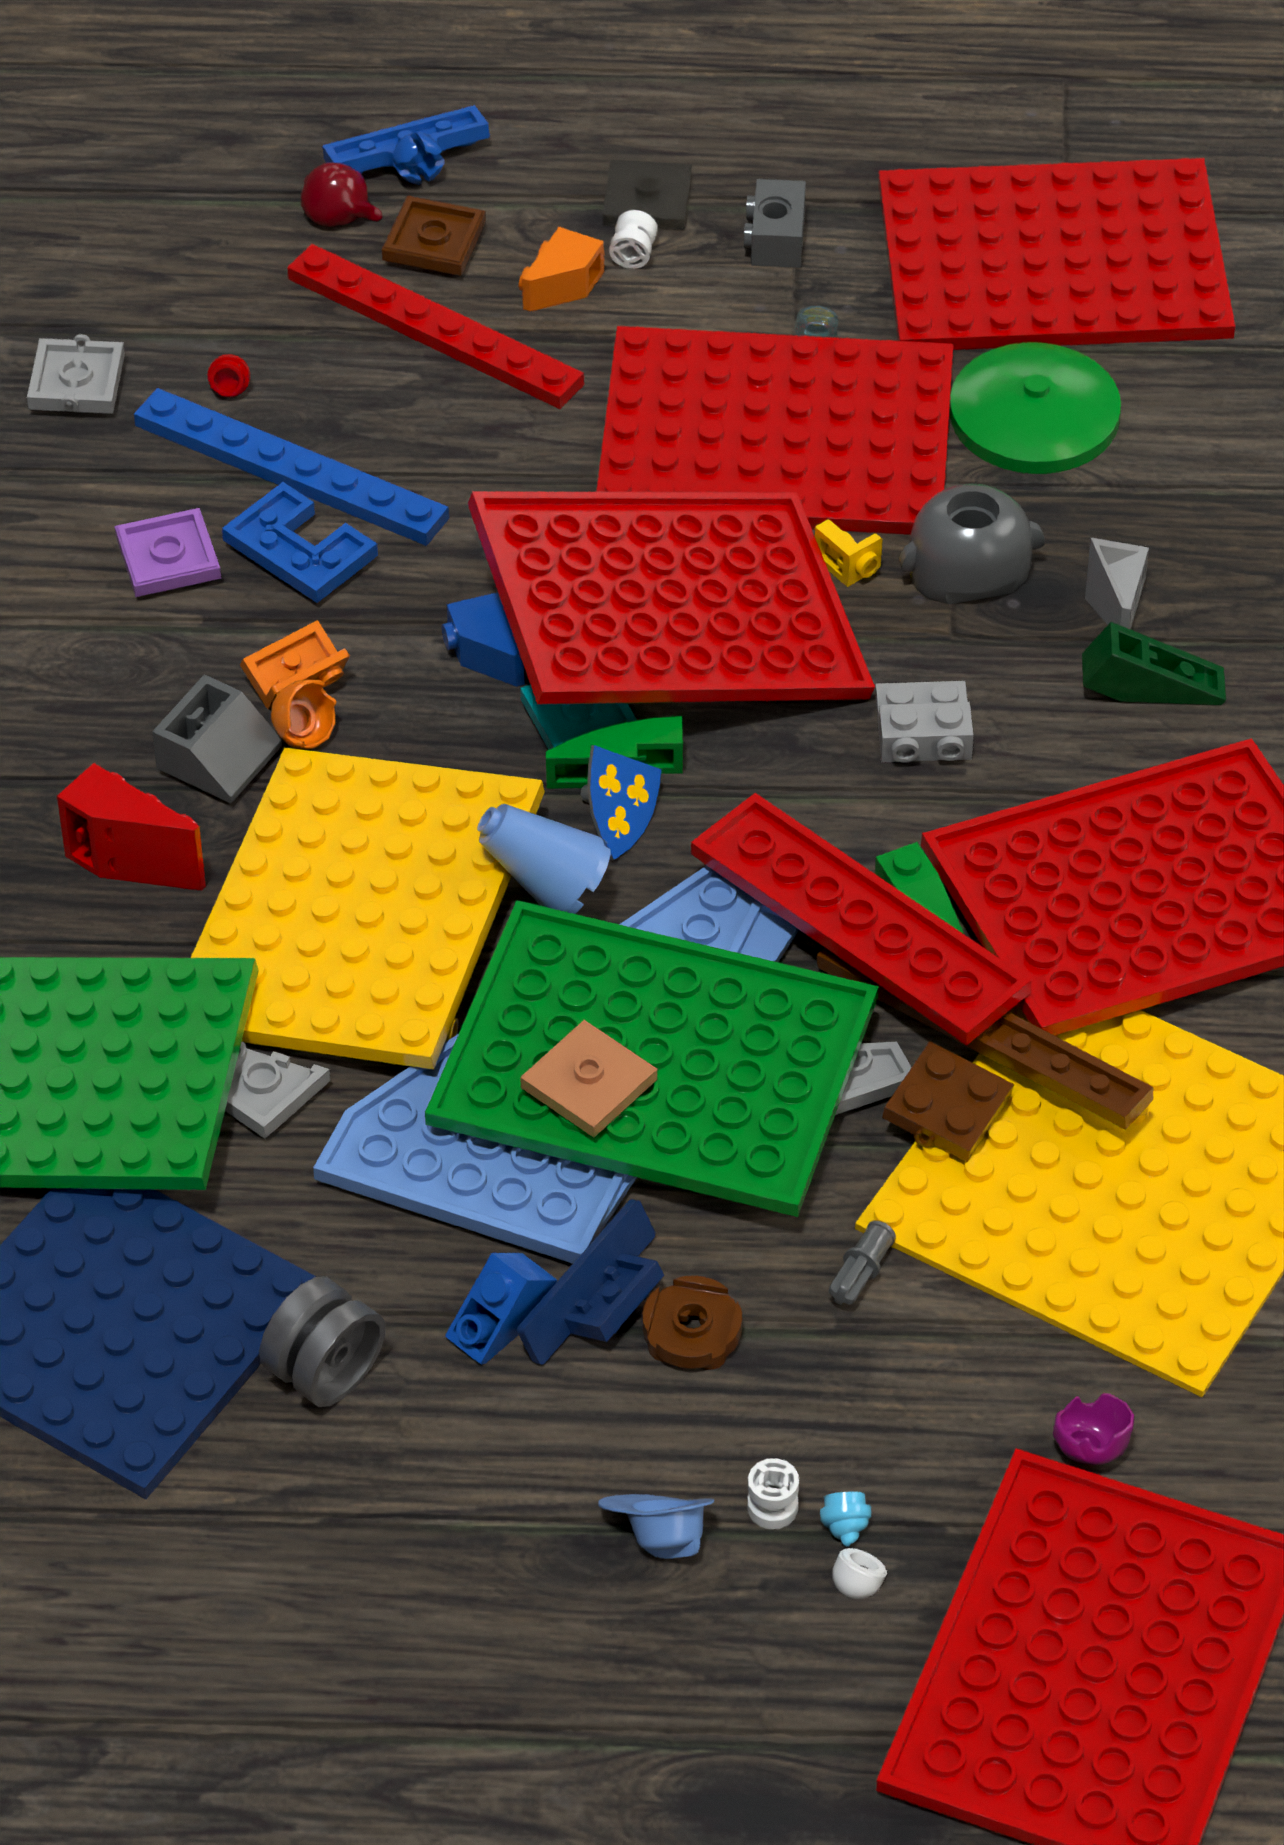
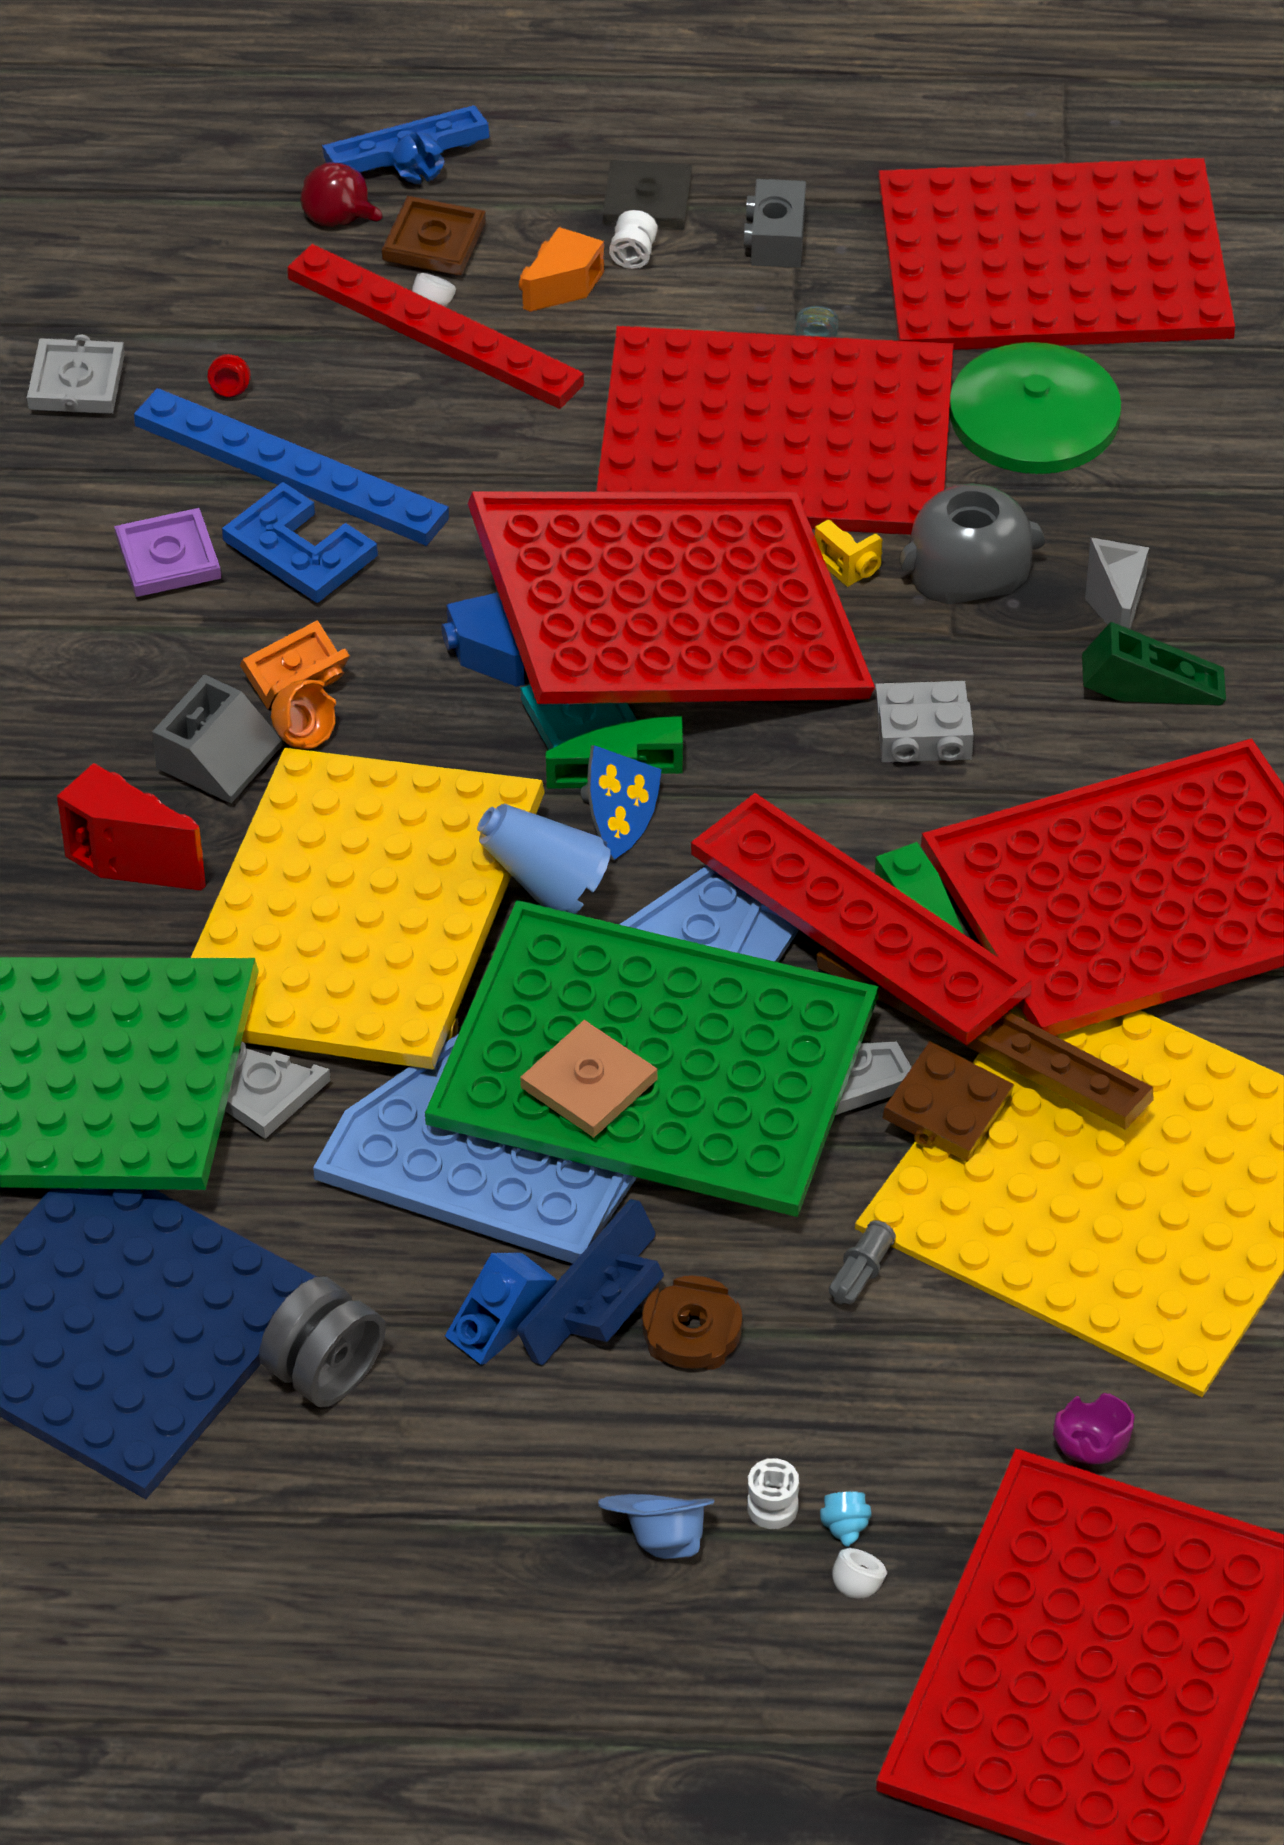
none -> white piece [412,273,456,307]

